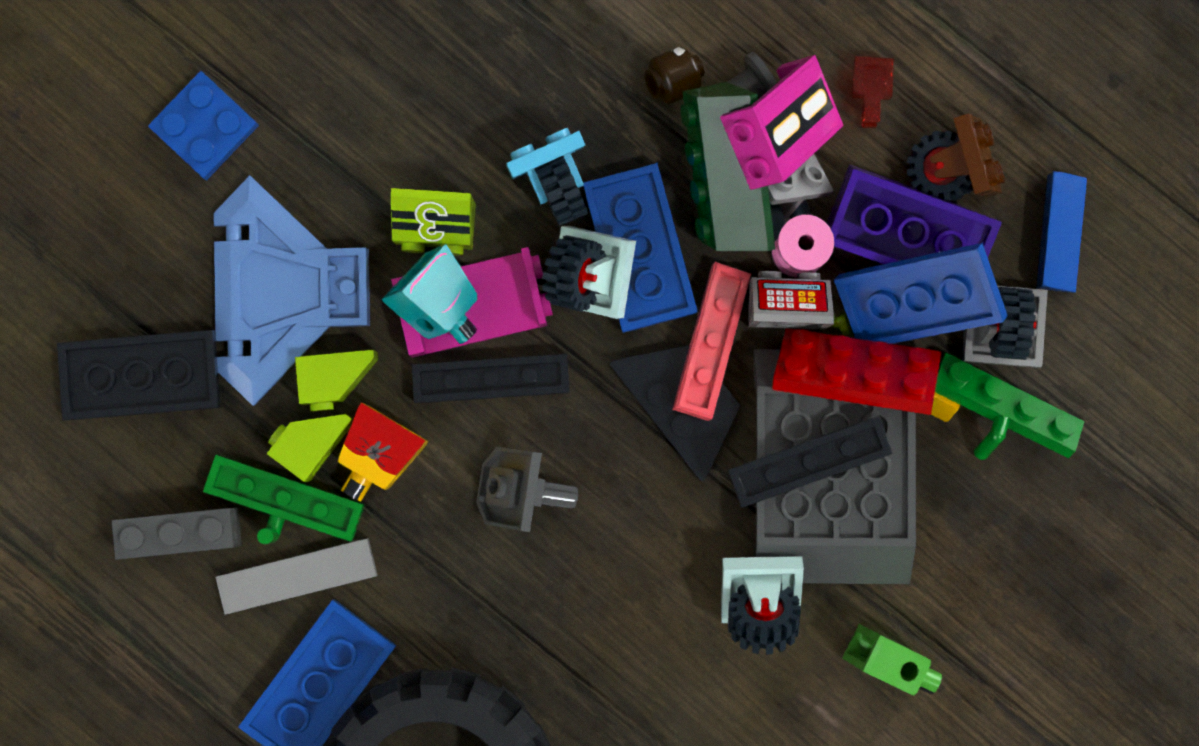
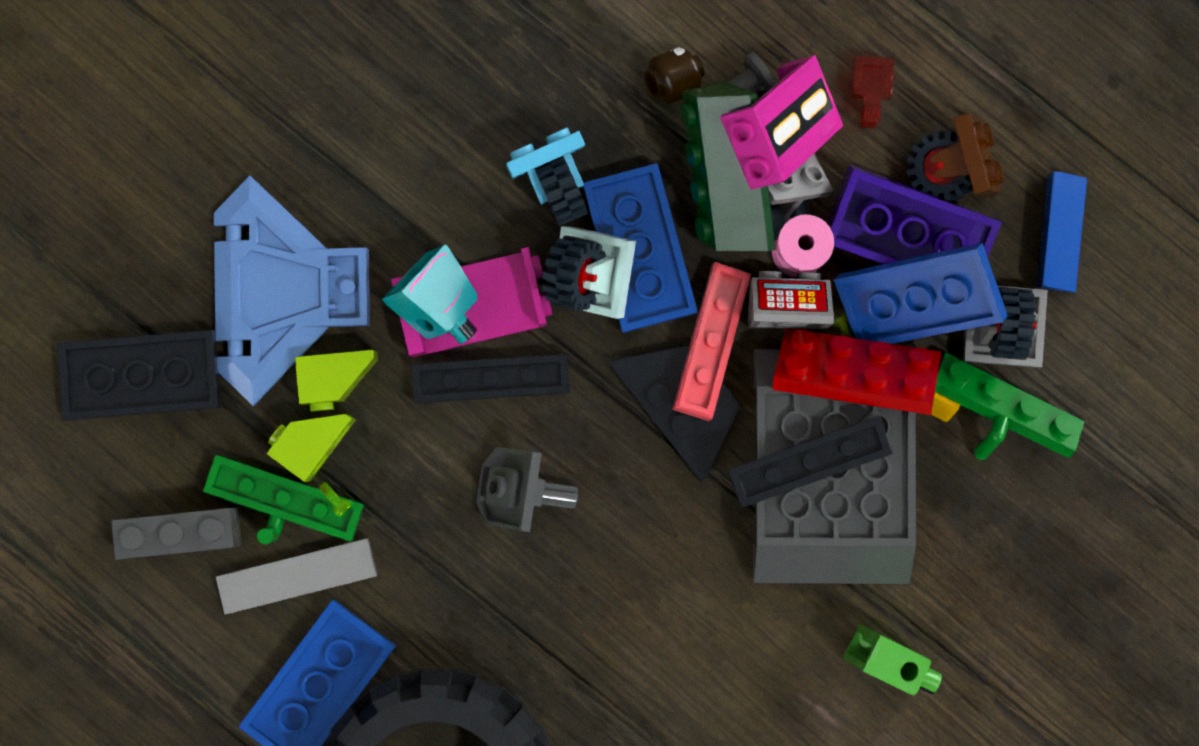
blue plate [148,71,259,181] -> none
torso [338,403,428,502] -> none
lime slope [391,188,476,256] -> none
plate [721,557,804,655] -> none
none -> clear neon green piece [319,482,351,516]

